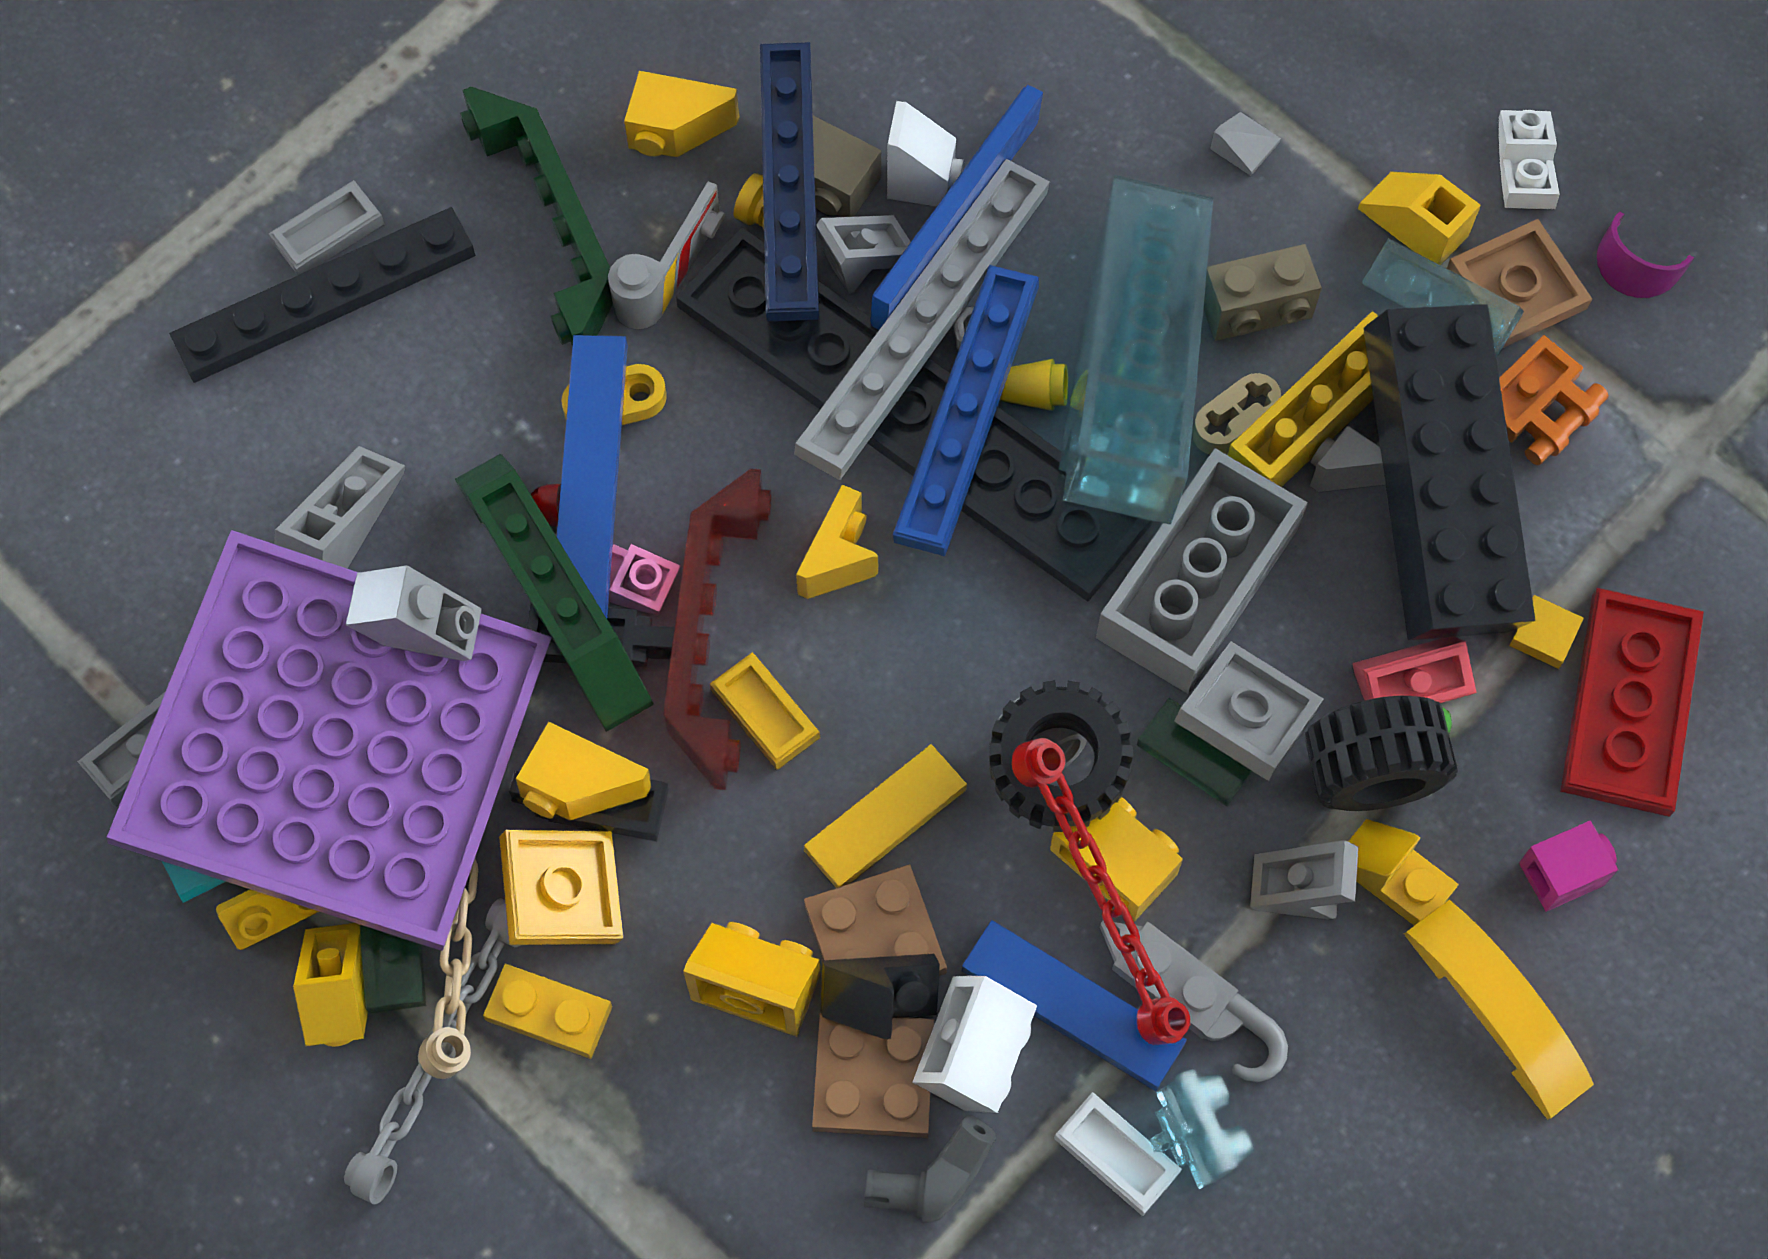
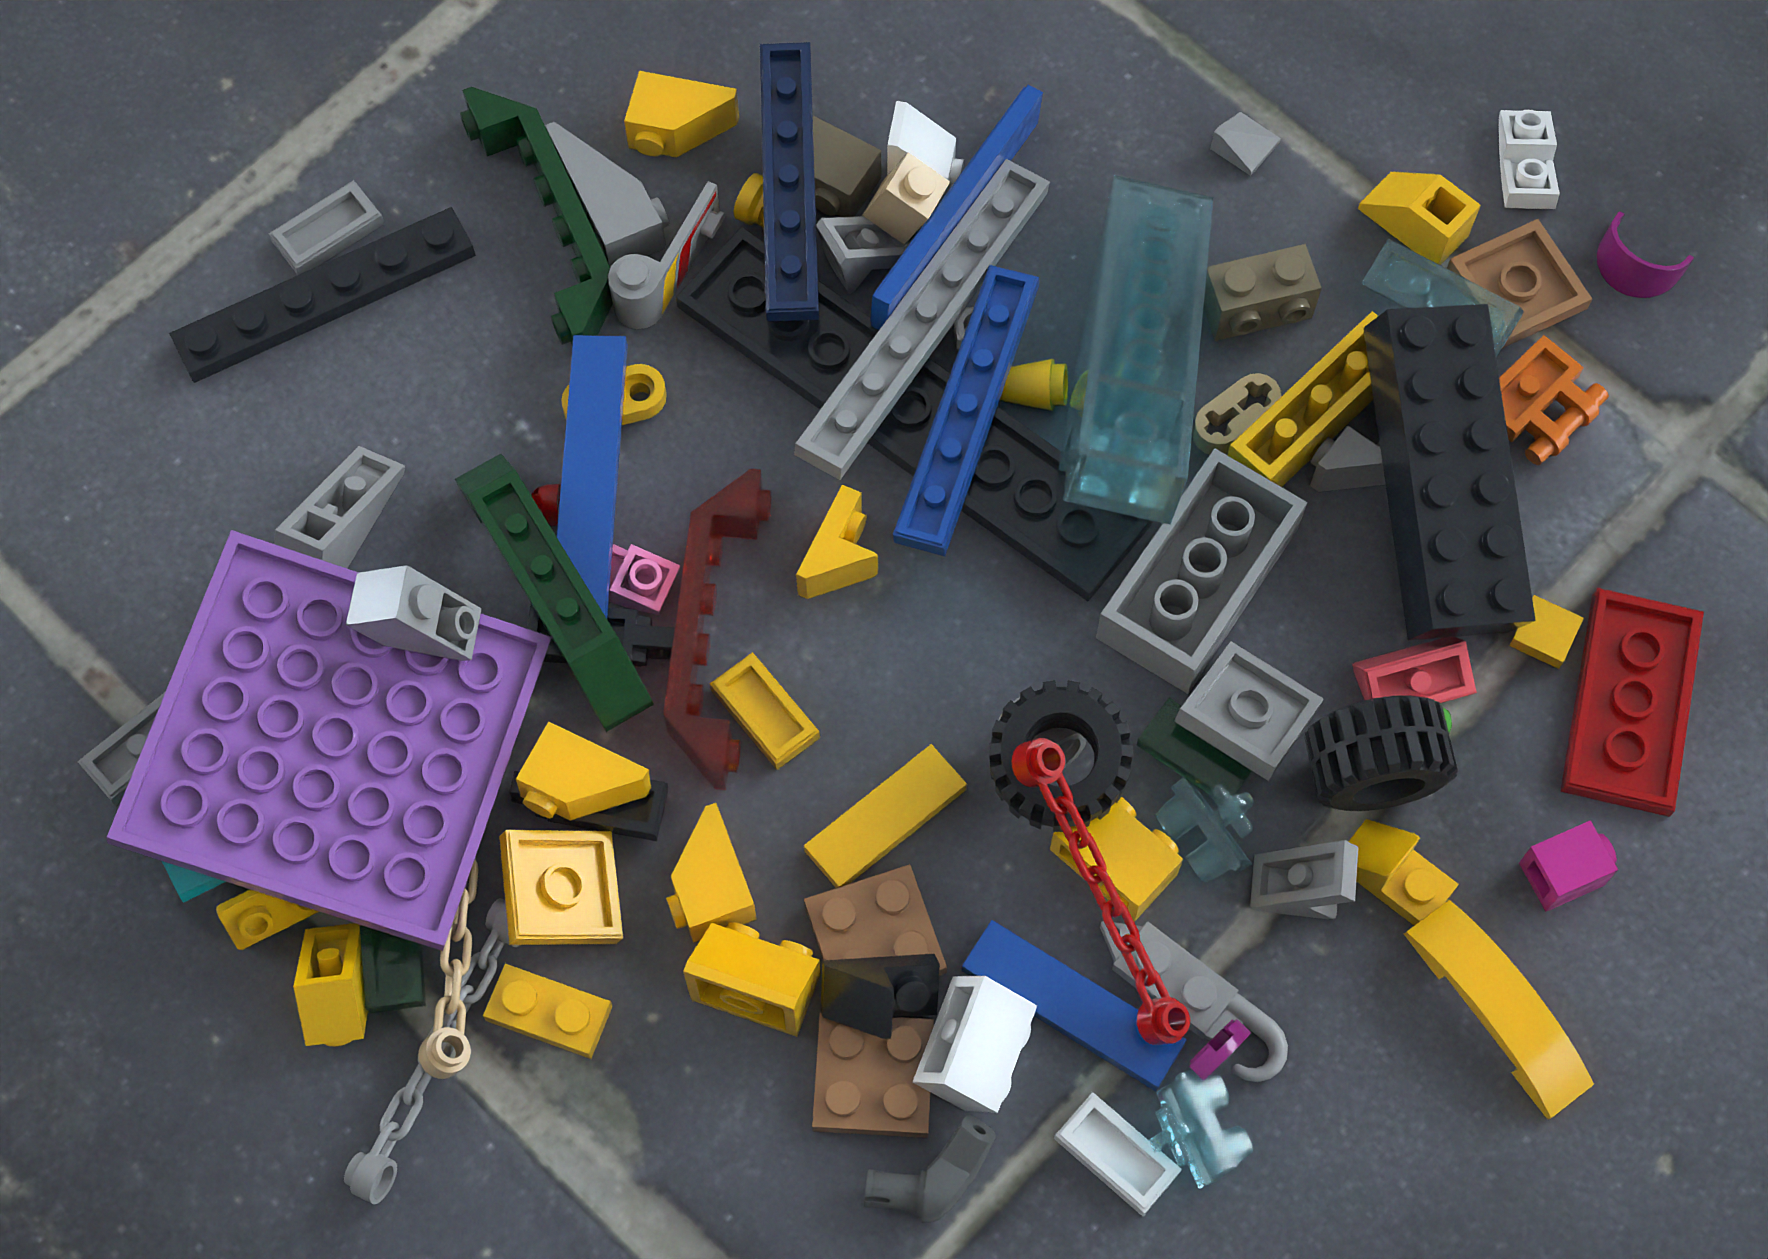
none -> light grey slope [545,122,669,268]
none -> yellow slope [666,803,757,943]
none -> tan brick [862,152,950,244]
none -> clear light blue hips [1154,778,1255,882]
none -> magenta tile [1189,1019,1251,1081]

